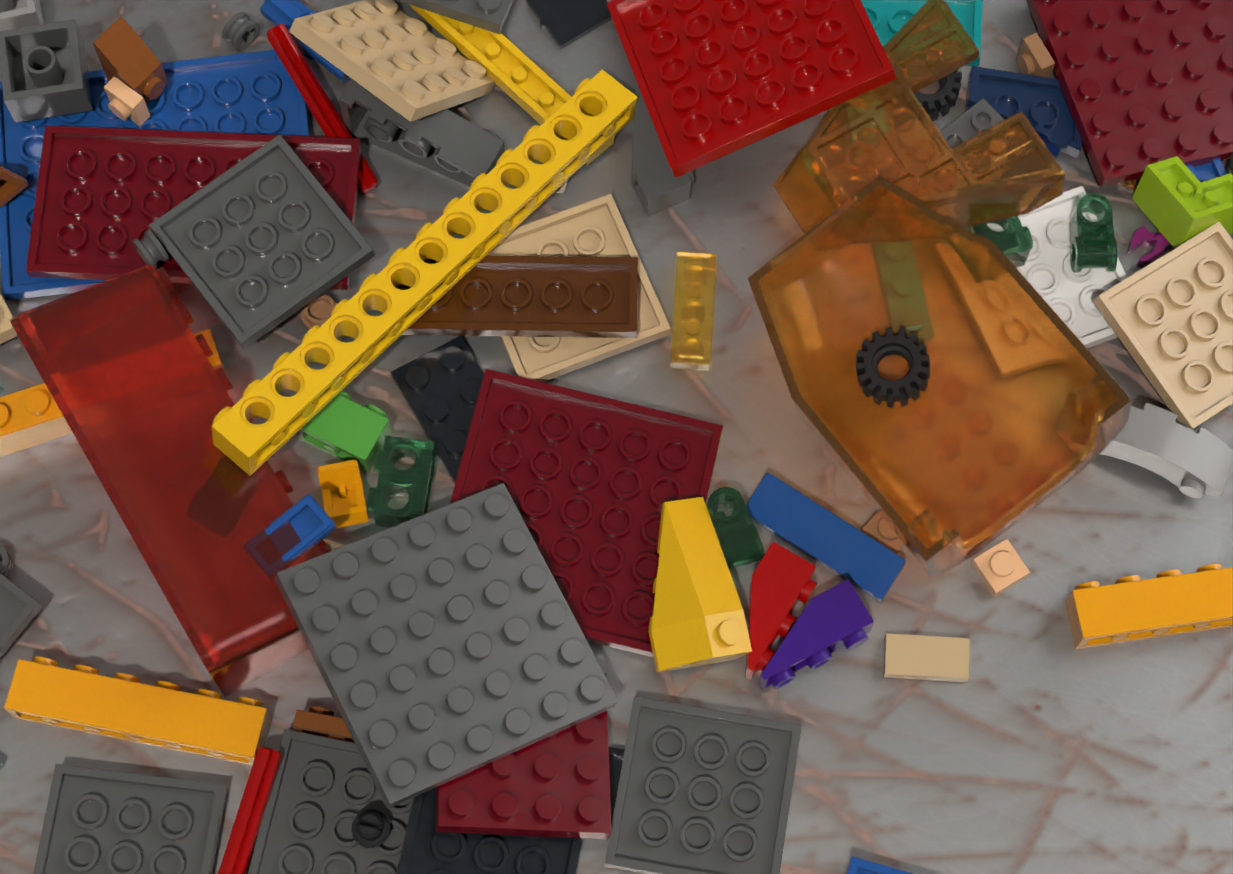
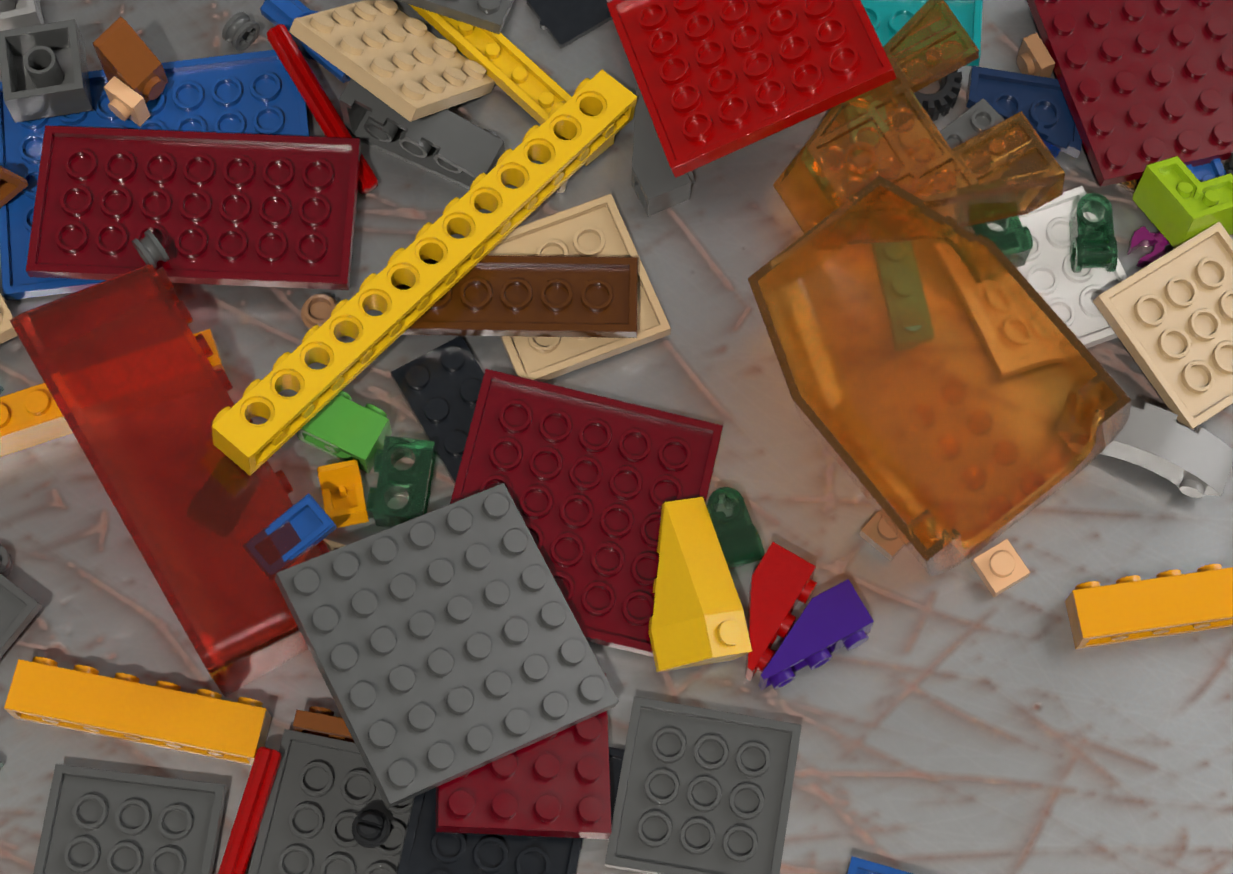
dark grey plate [148,134,375,349] -> none
clear yellow plate [670,252,717,371] -> none
blue slope [743,472,906,601] -> none
black tyre [856,328,930,408] -> none
tan tile [884,633,970,683] -> none

